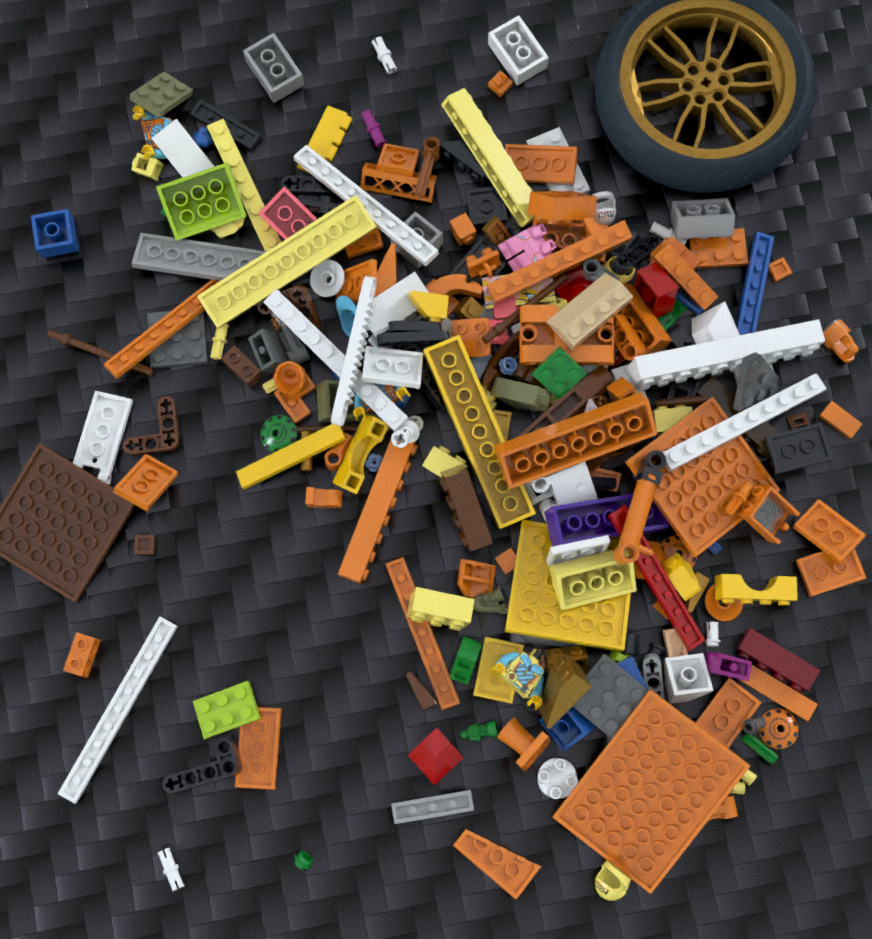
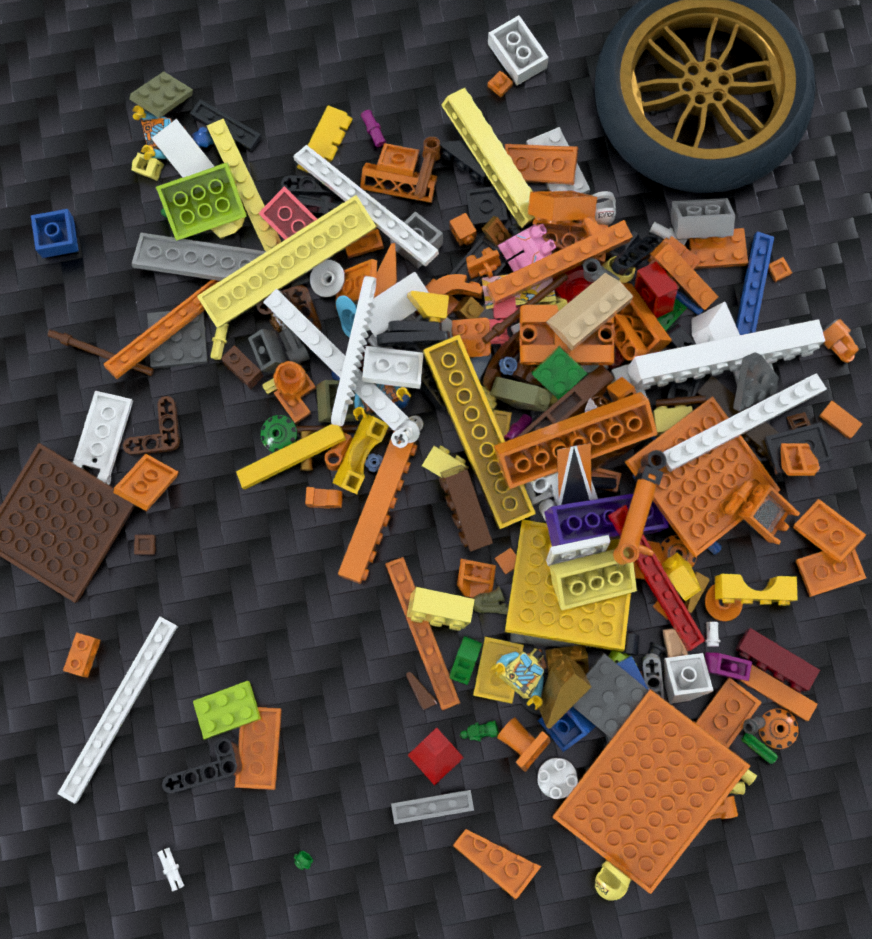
light grey brick [243,33,304,103] -> none
white pin [372,37,397,74] -> none
none -> magenta pin [503,414,532,442]
none -> sticker [557,443,592,505]
none -> orange slope [781,443,820,476]

